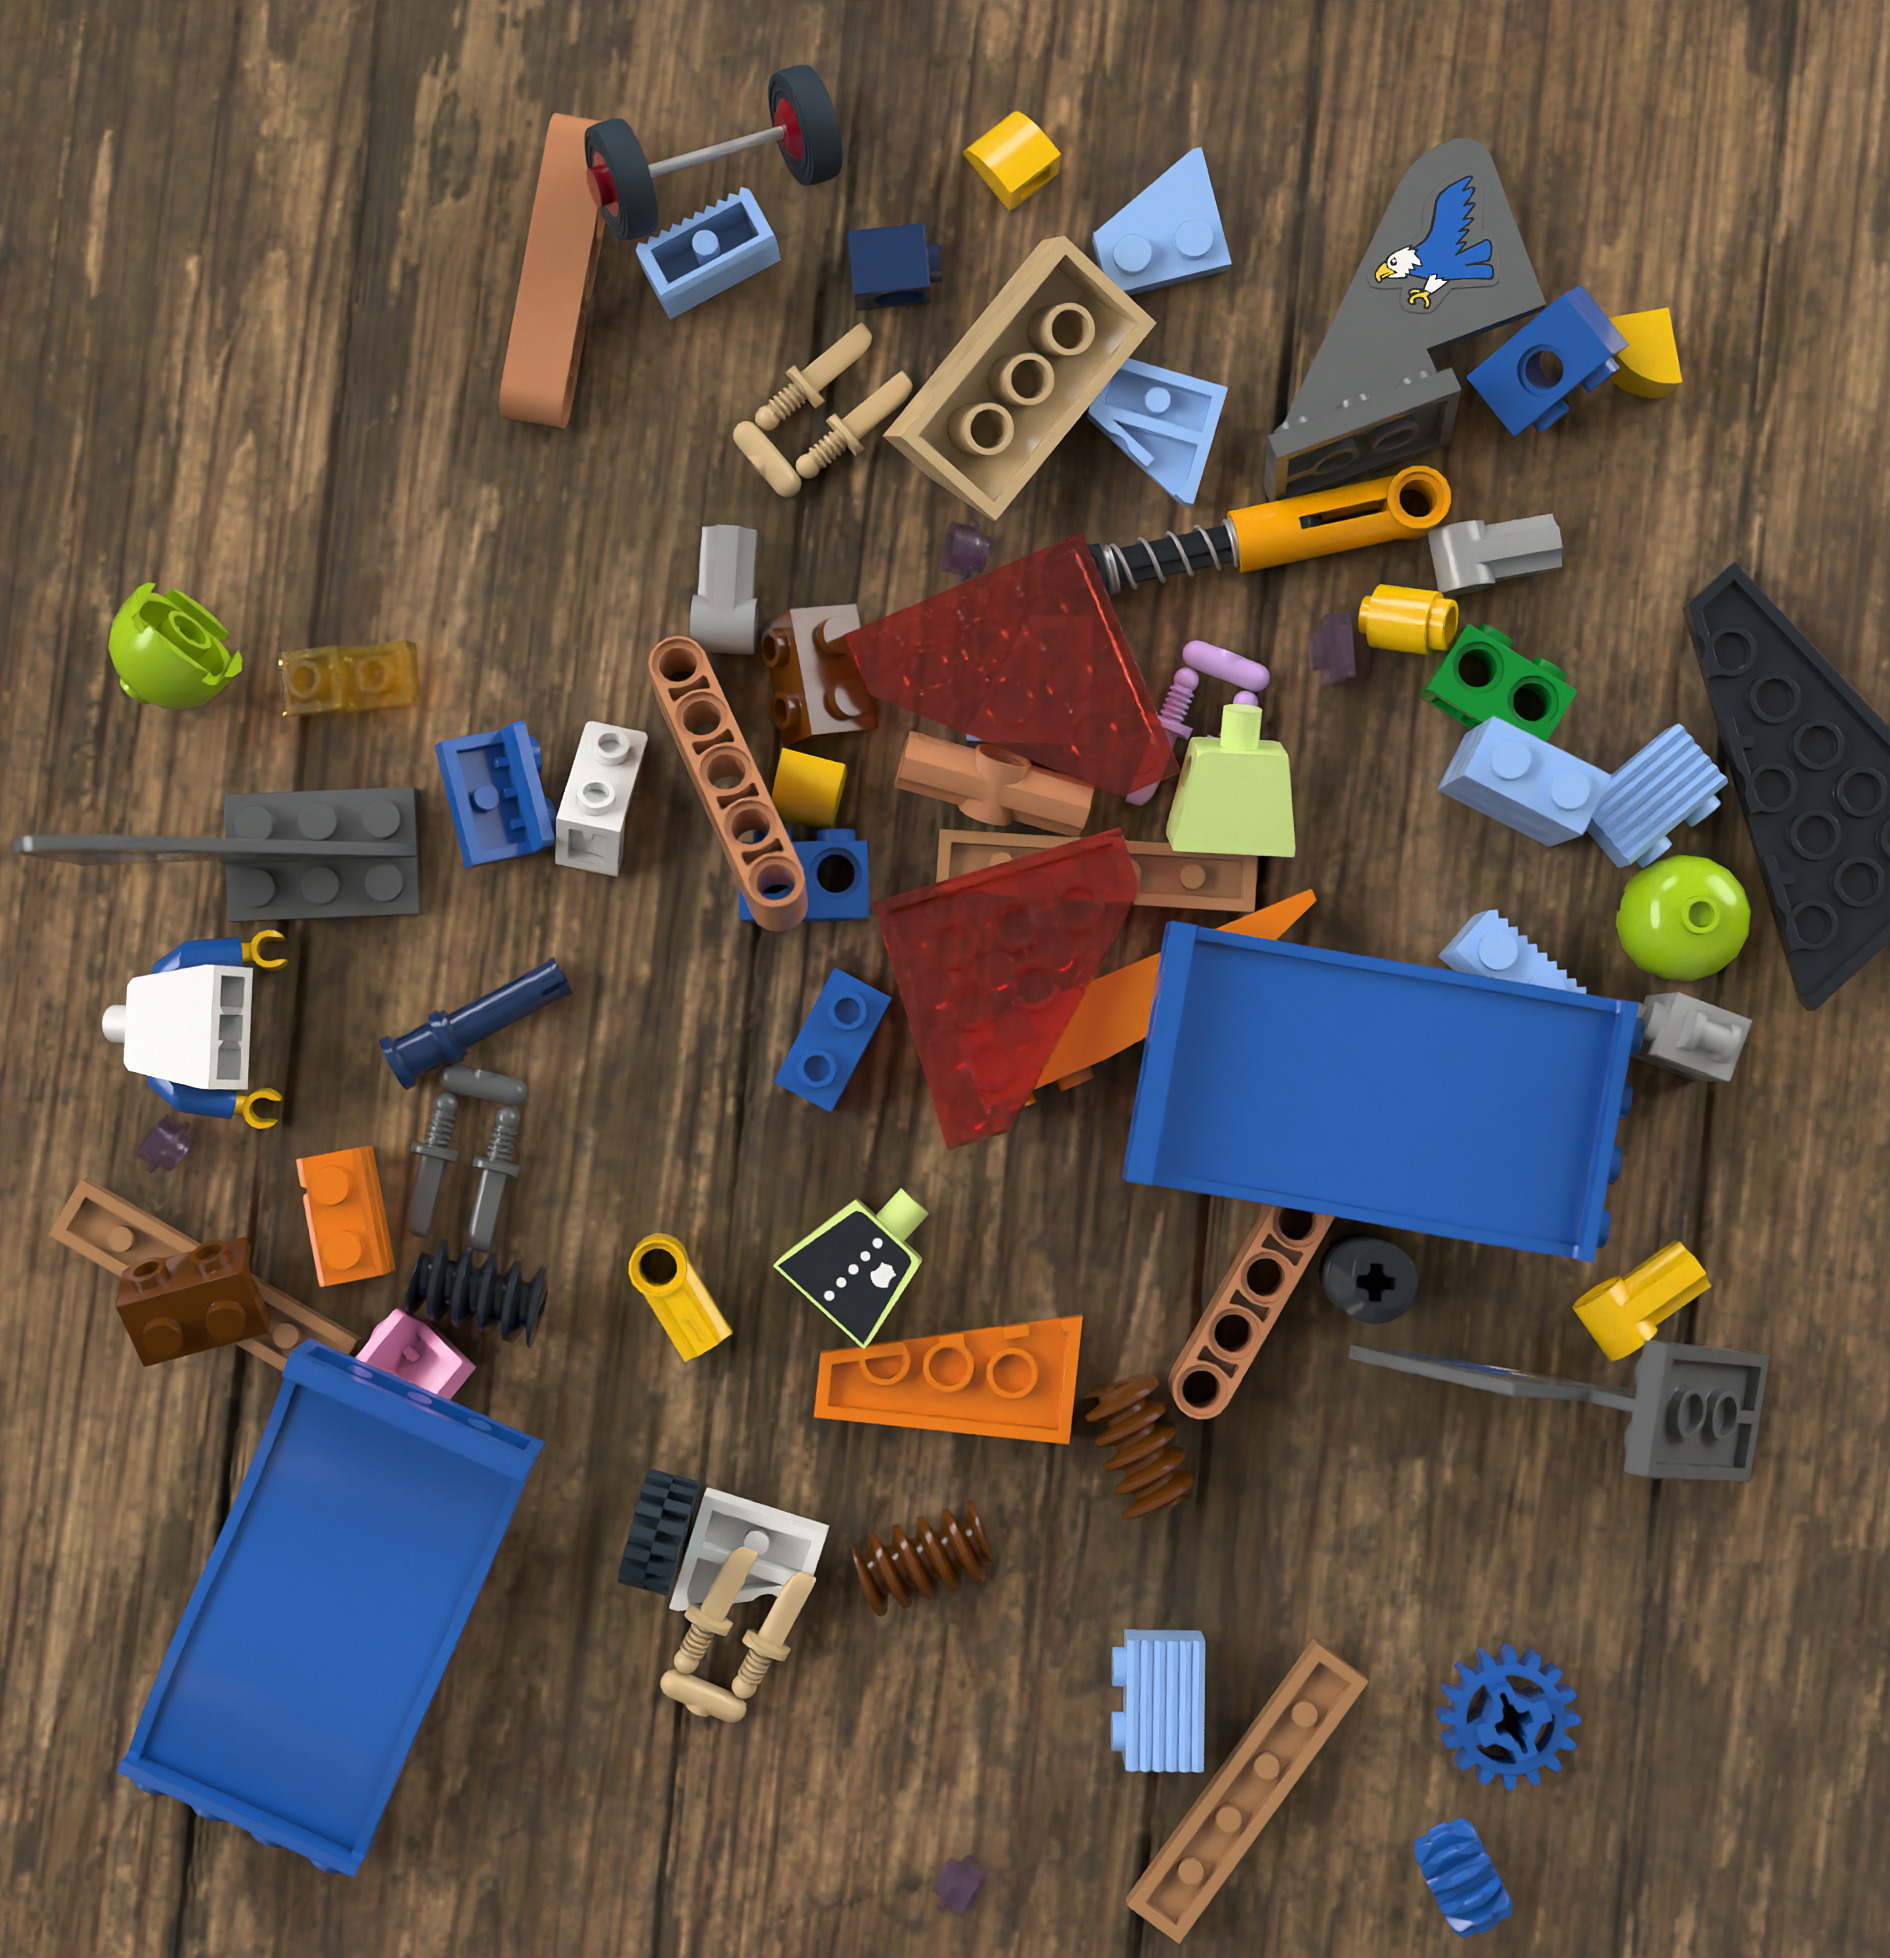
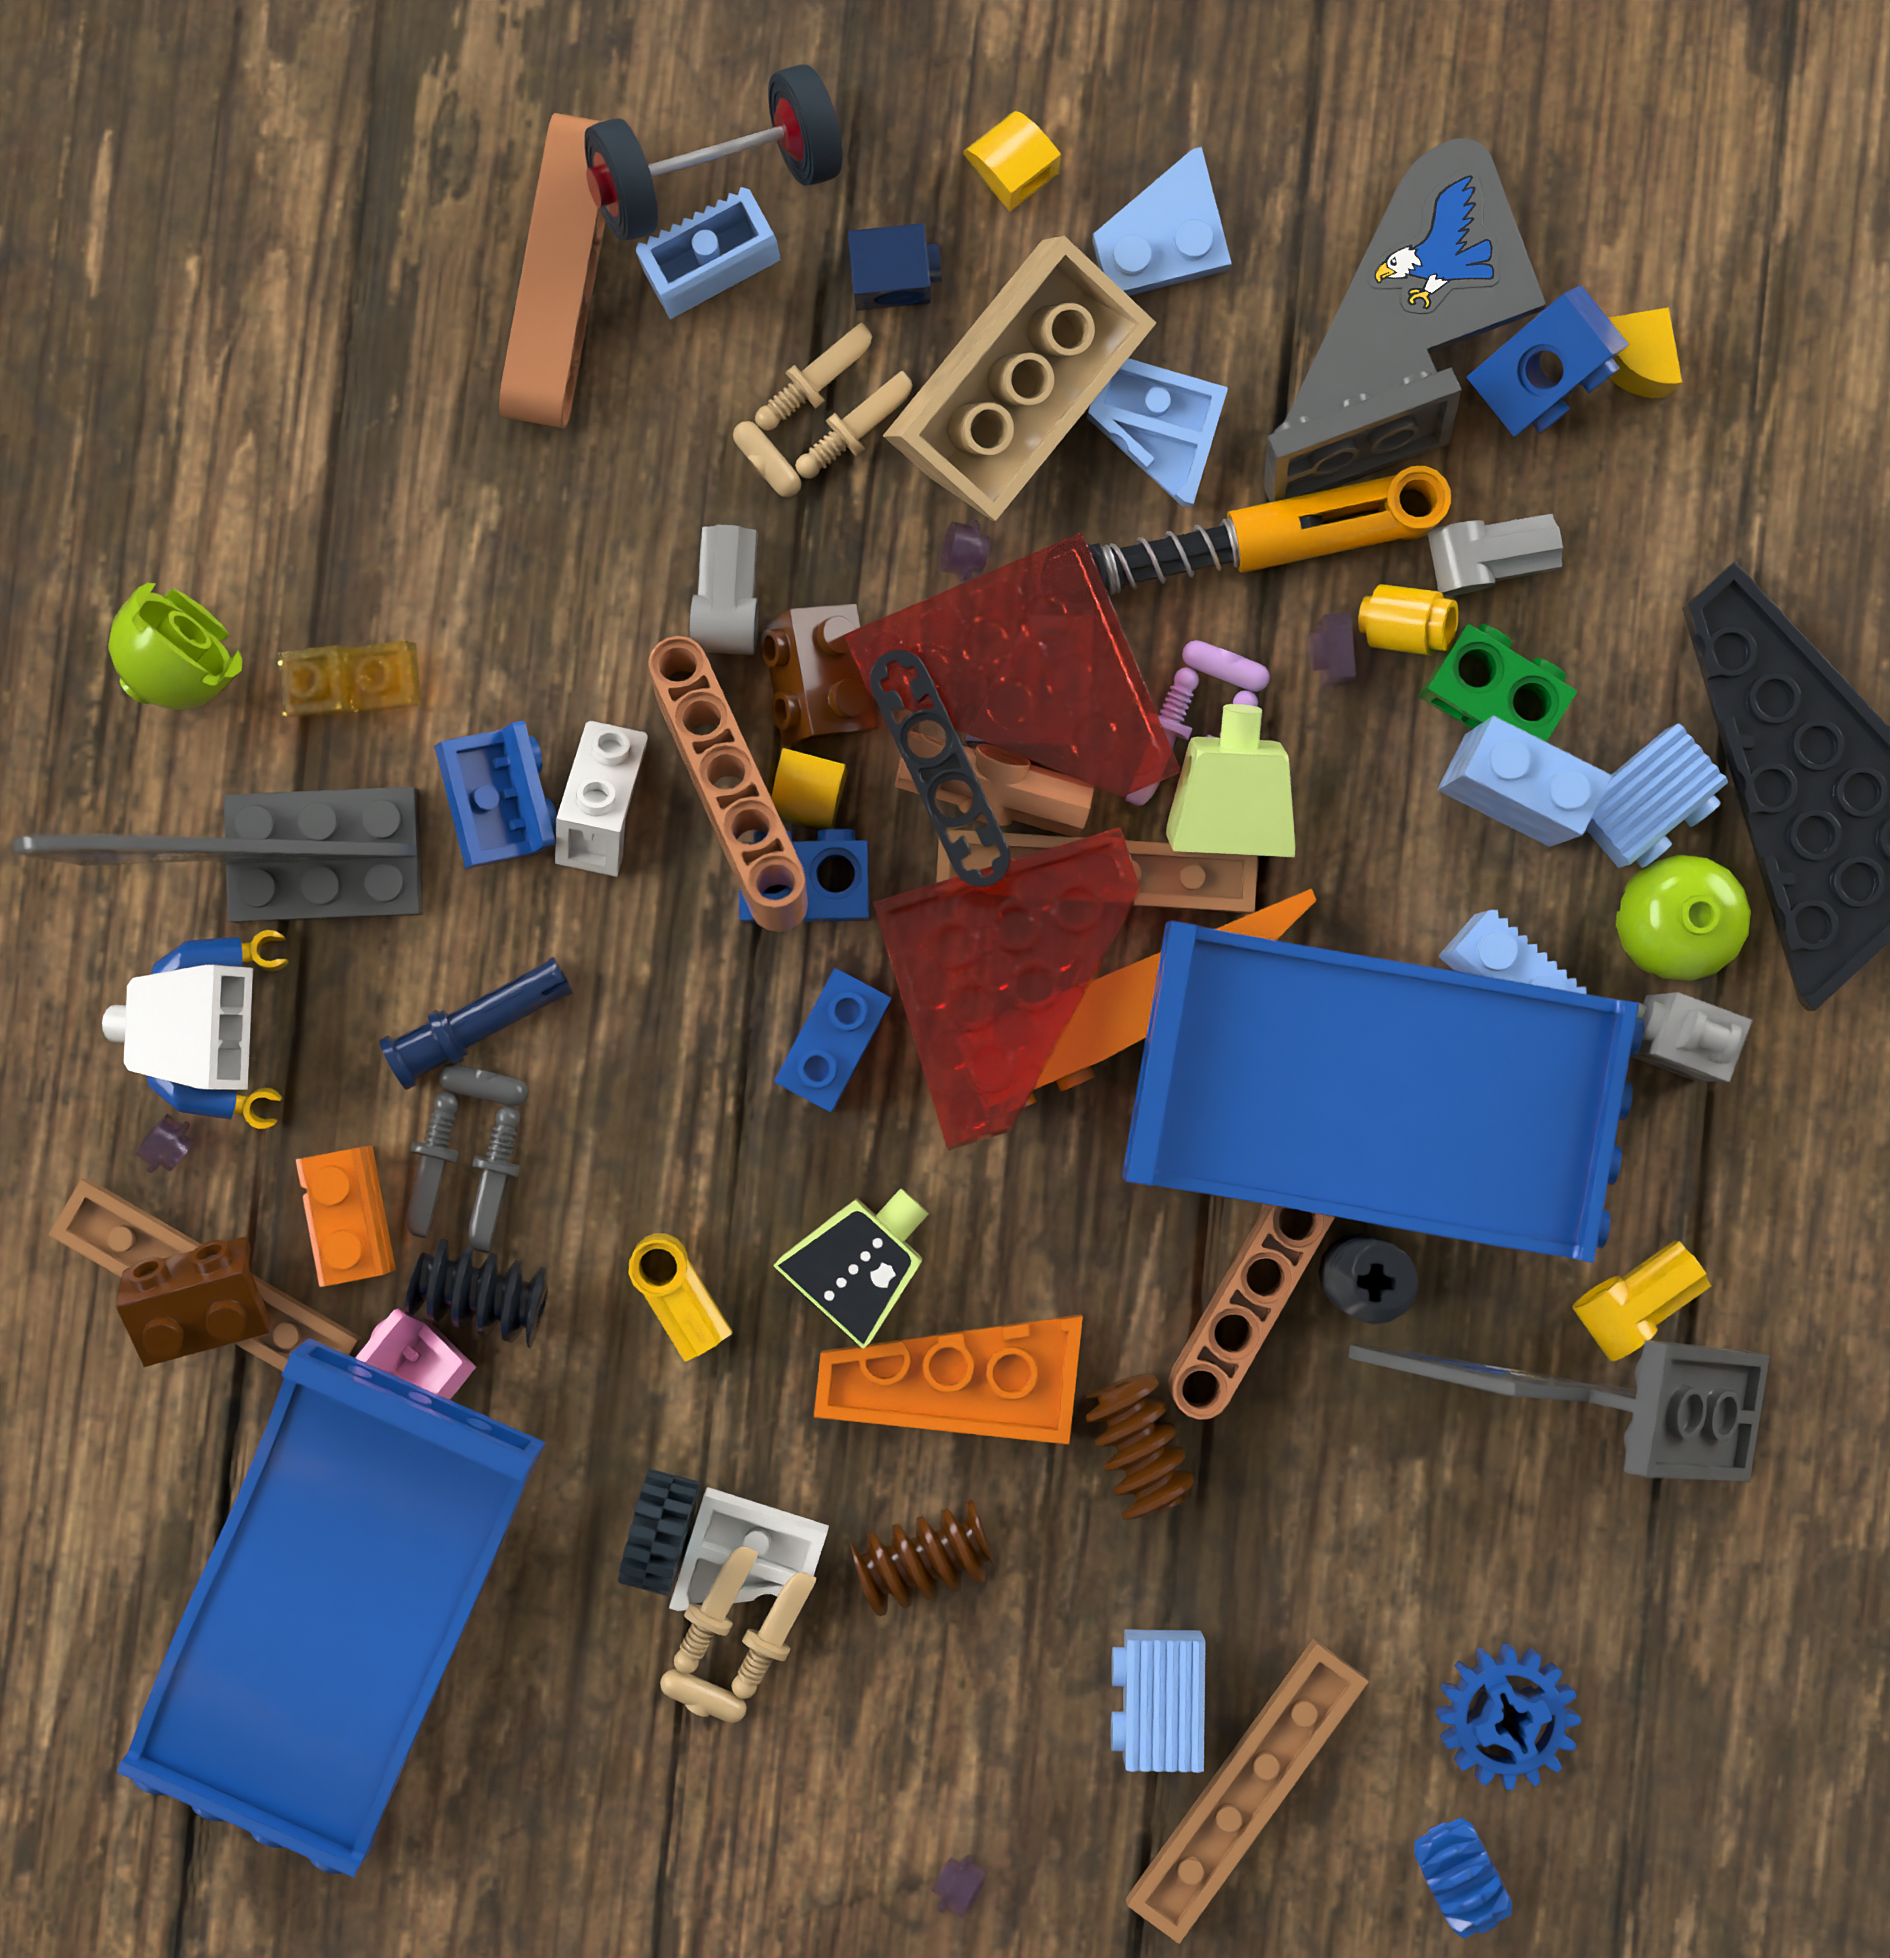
none -> black beam [870,649,1011,887]

